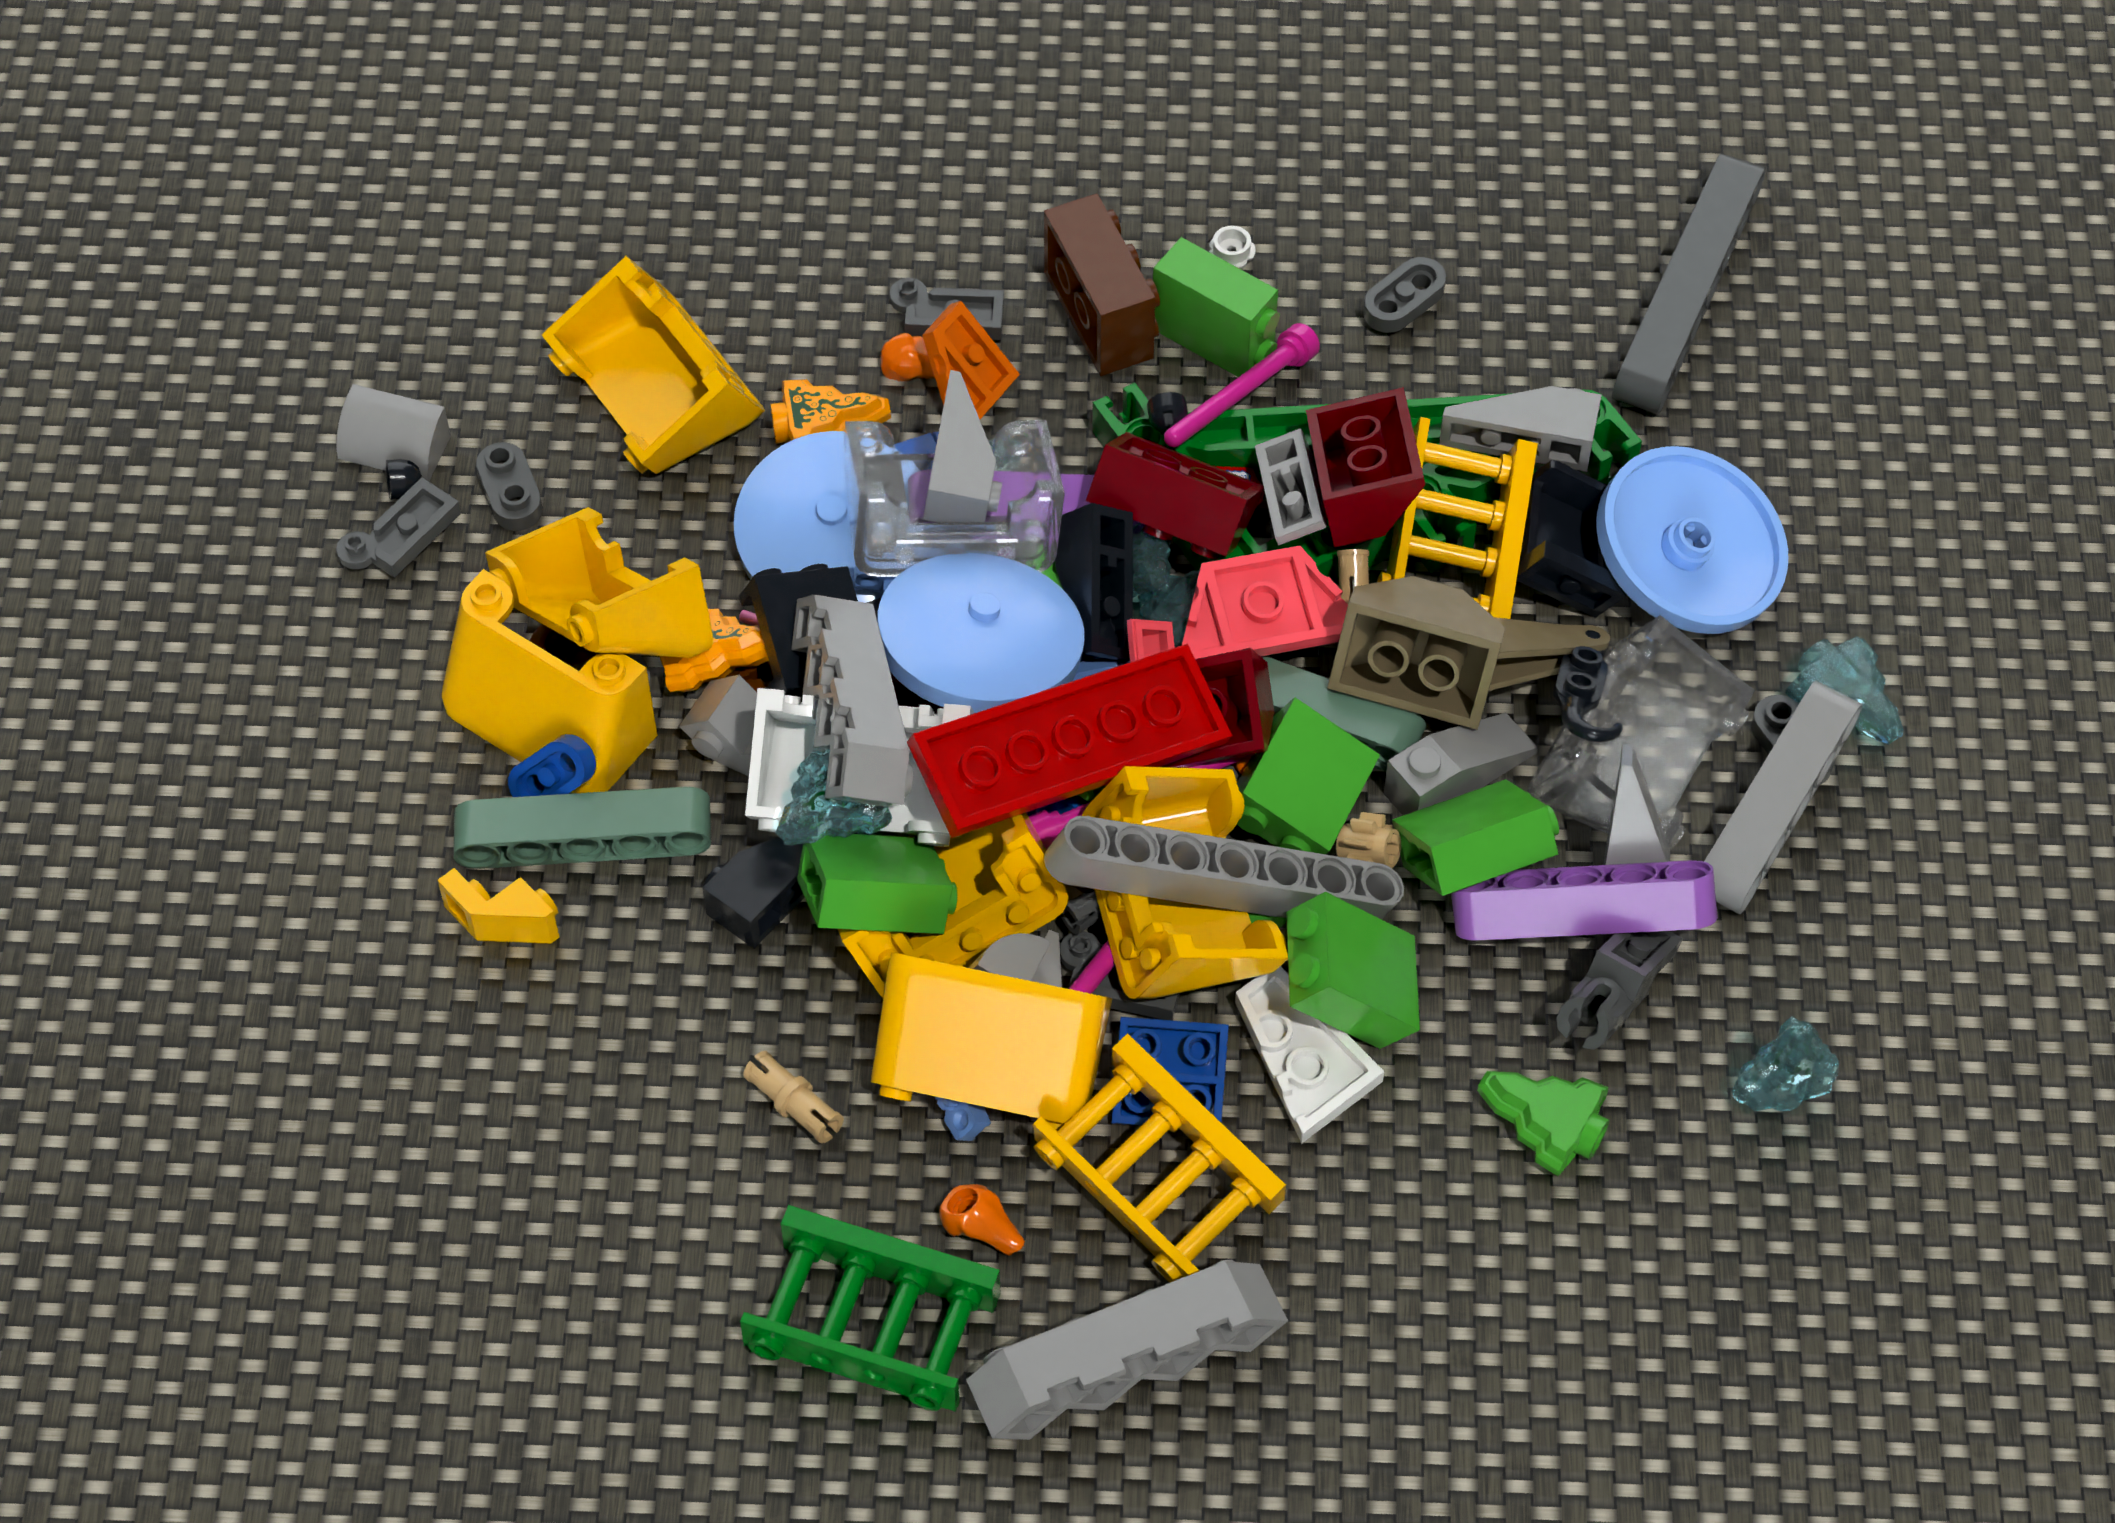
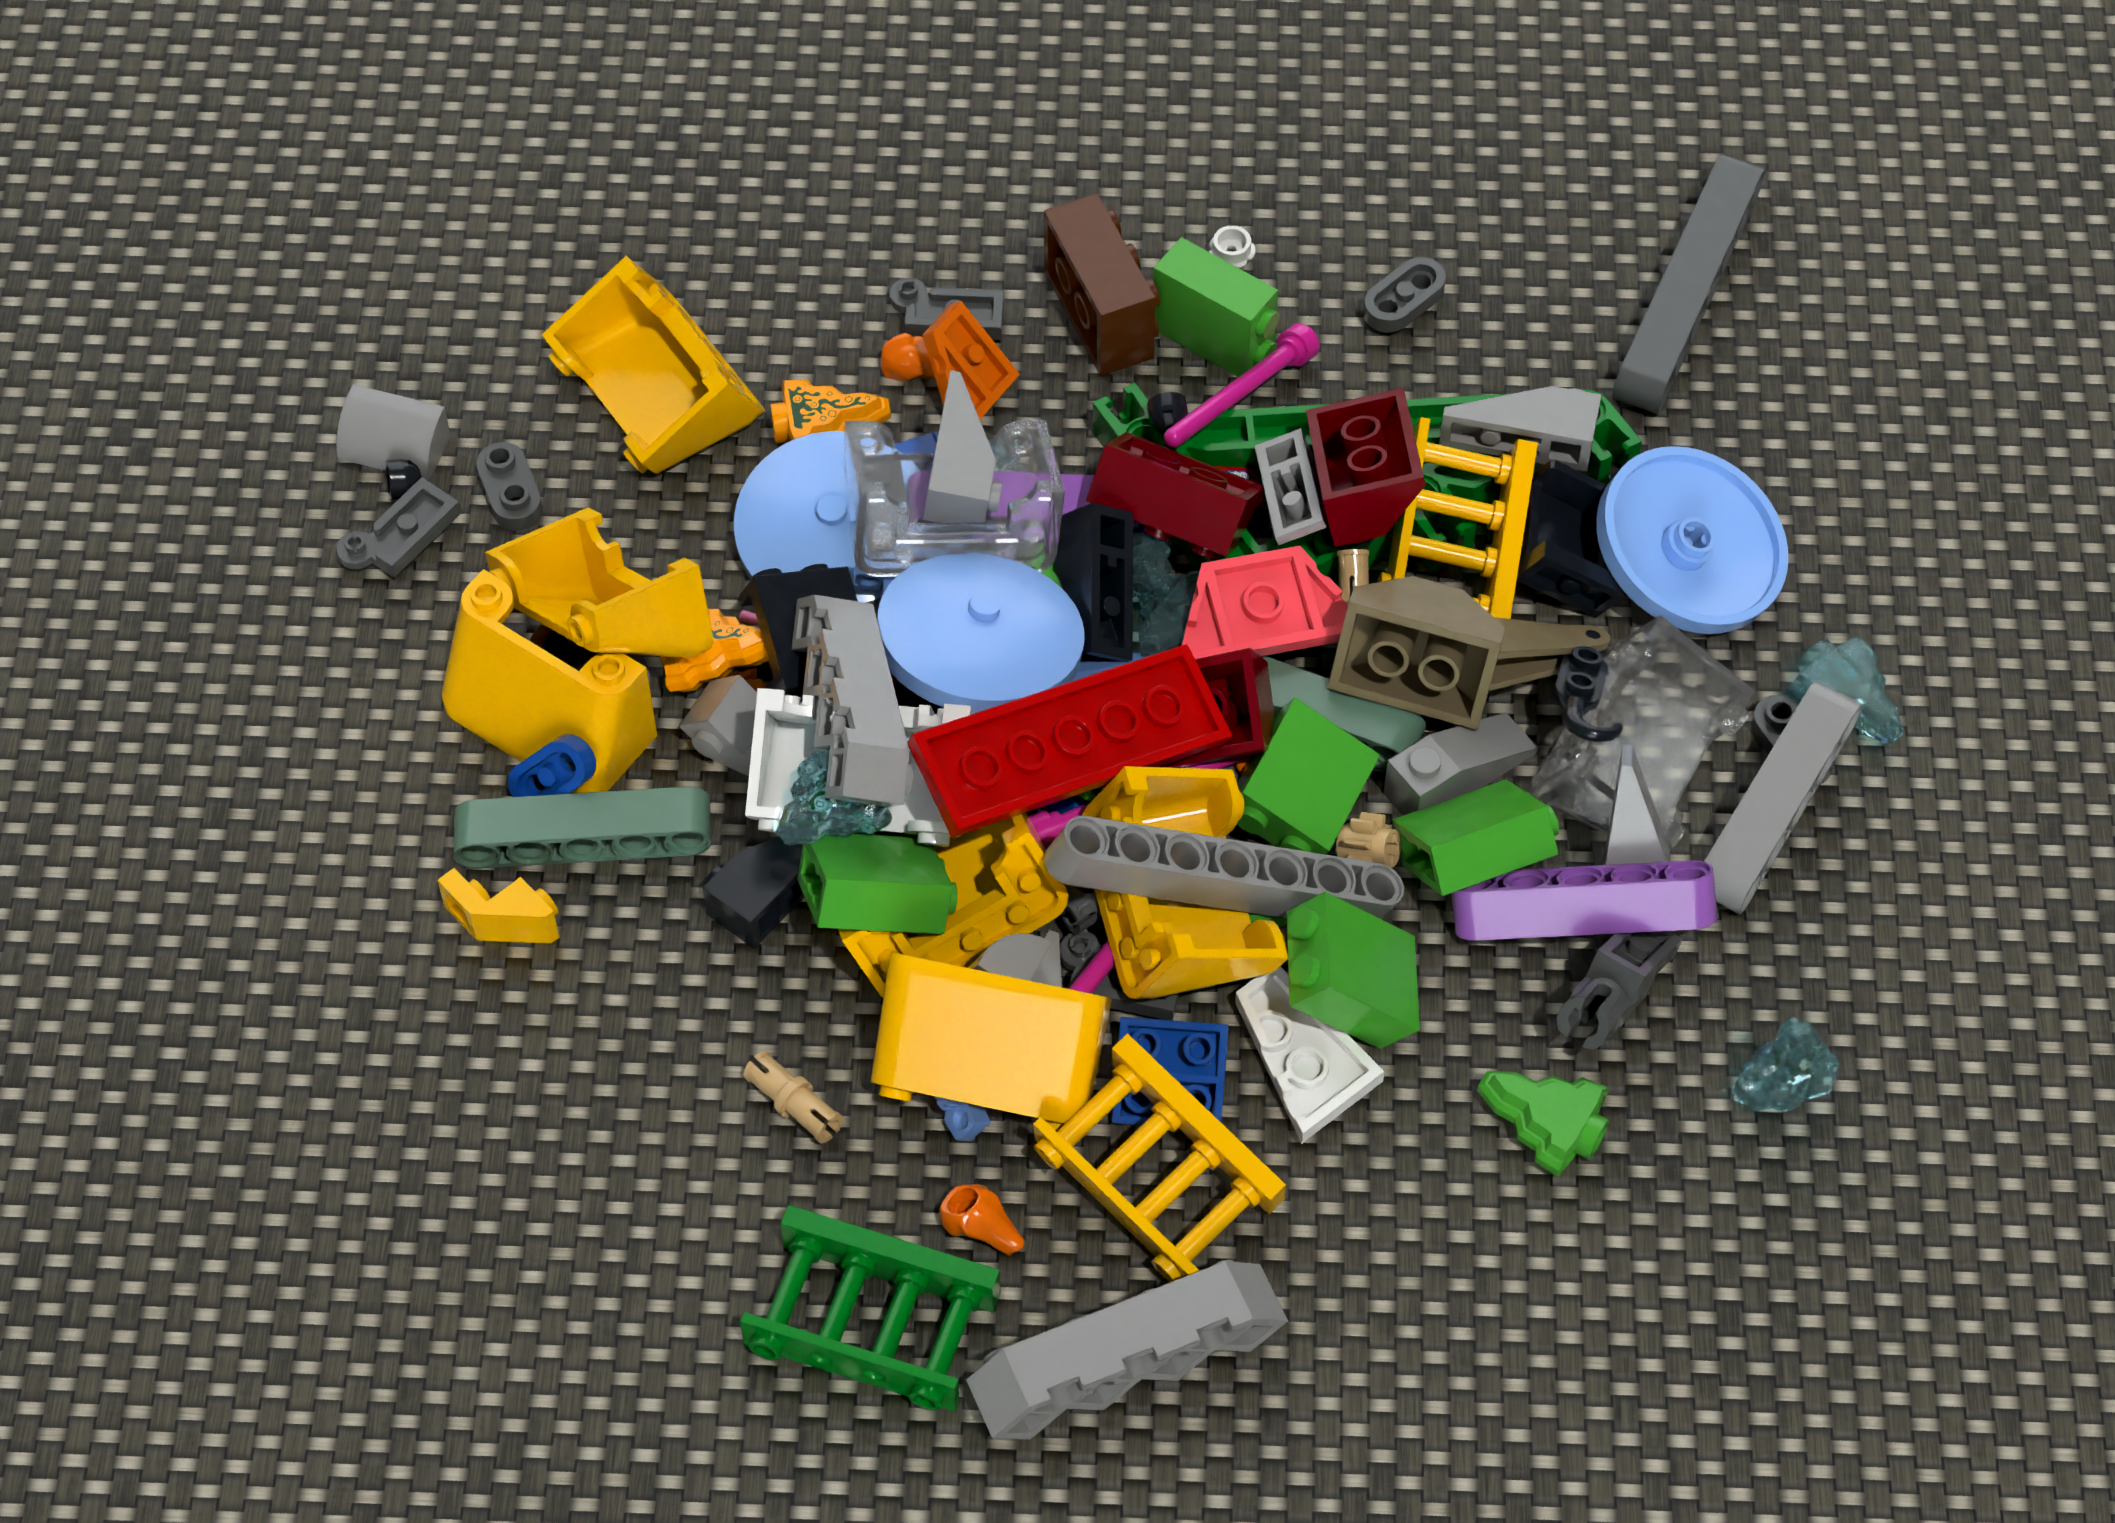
coral slope [1127,619,1175,662] -> none

